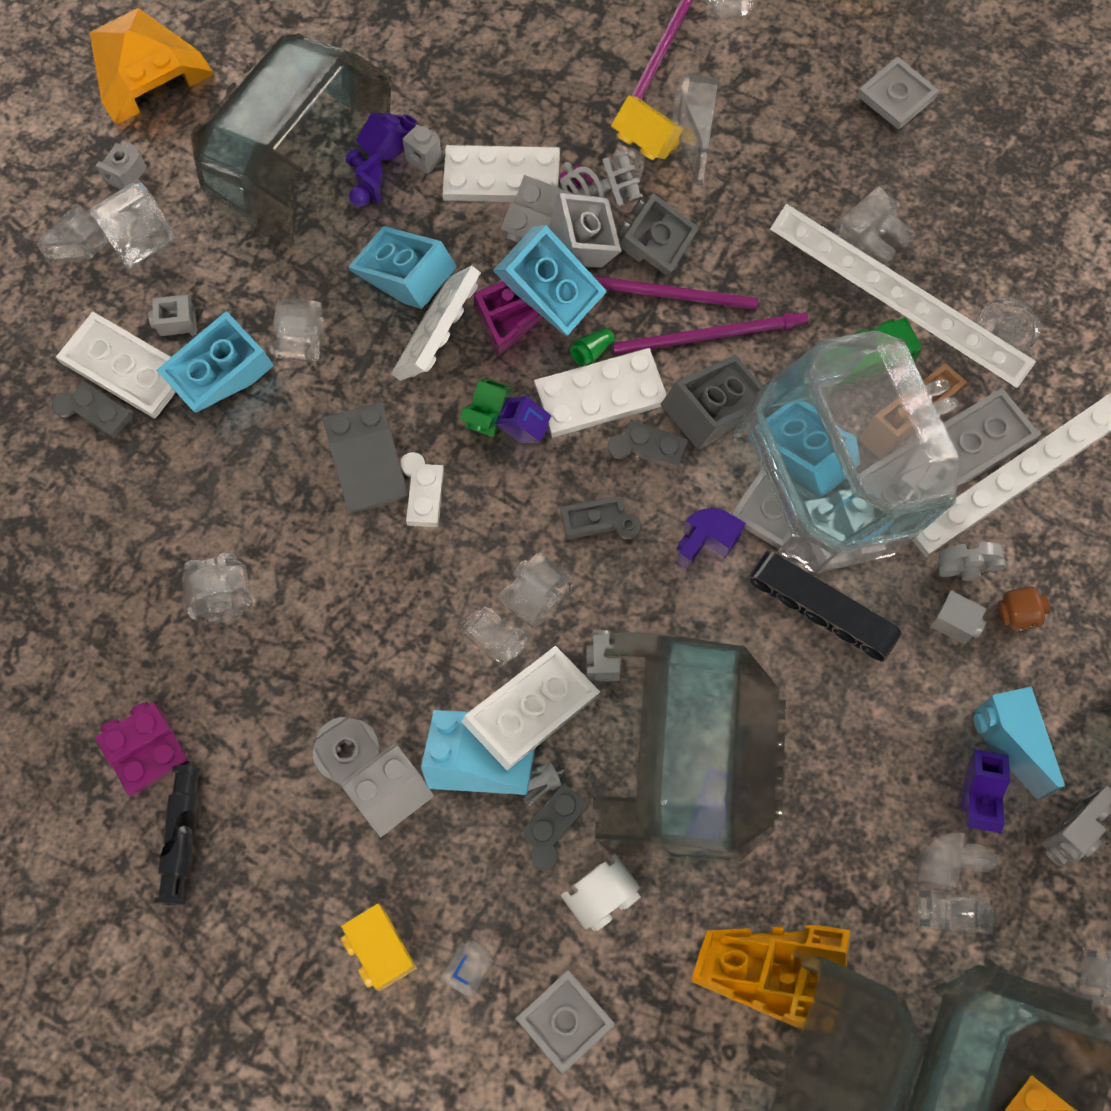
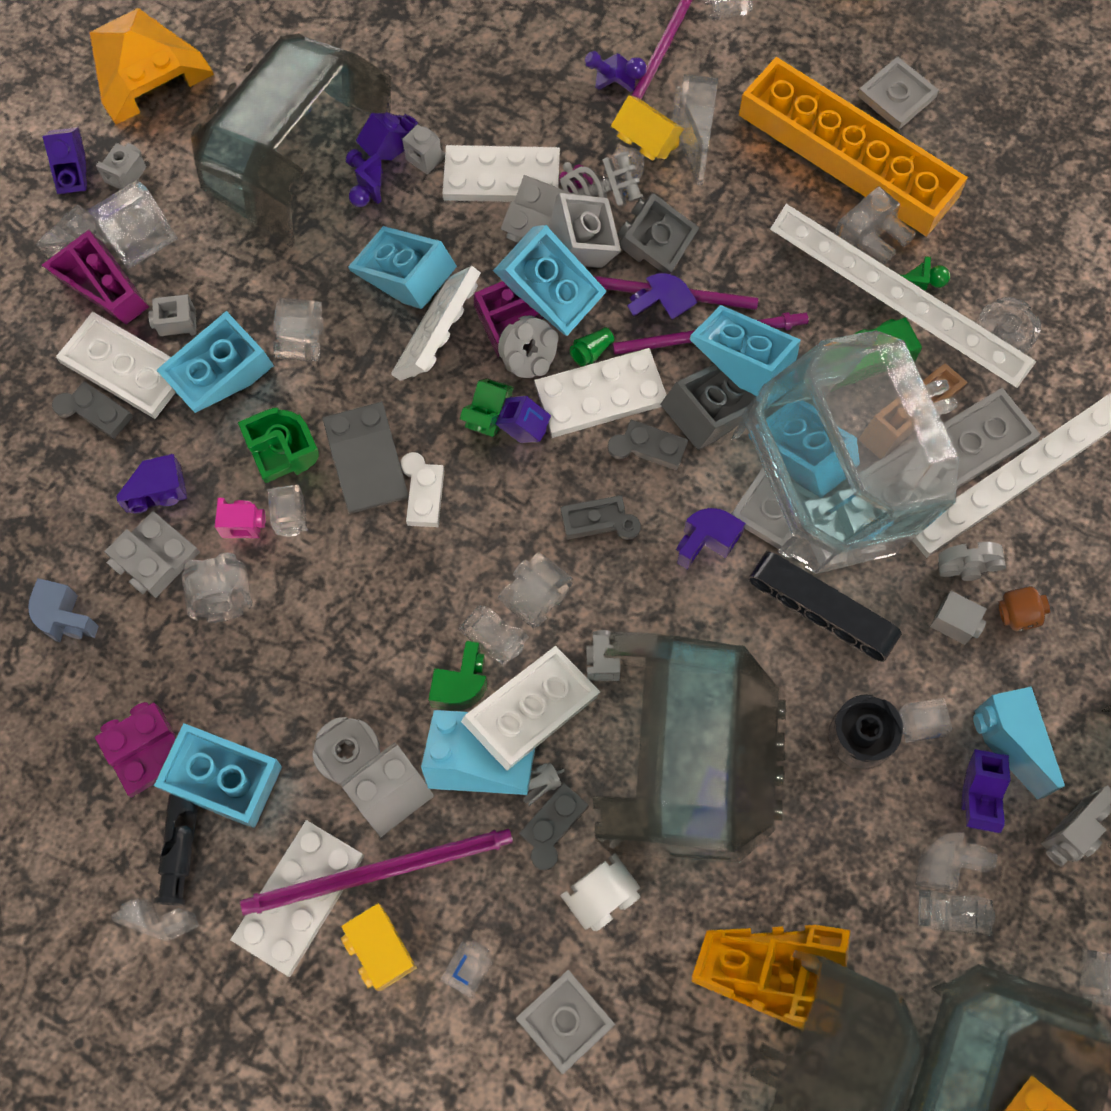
none -> sand blue brick [28,578,99,642]
none -> dark purple slope [42,127,87,194]
none -> magenta wedge [42,229,149,324]
none -> light grey plate [104,511,200,598]
none -> clear slope [111,898,199,941]
none -> dark purple slope [116,454,187,514]
none -> medium azure slope [154,723,282,829]
none -> dark pink brick [215,498,266,538]
none -> white plate [231,820,364,977]
none -> green brick [237,407,319,484]
none -> magenta piece [240,828,513,916]
none -> clear brick [267,485,308,537]
none -> green brick [428,641,488,711]
none -> light grey plate [498,316,559,378]
none -> dark purple piece [585,51,647,92]
none -> dark purple brick [627,273,698,321]
none -> medium azure slope [690,305,801,400]
none -> light orange brick [739,57,968,237]
none -> black brick [829,694,903,769]
none -> clear brick [898,698,952,743]
none -> green piece [899,256,950,291]

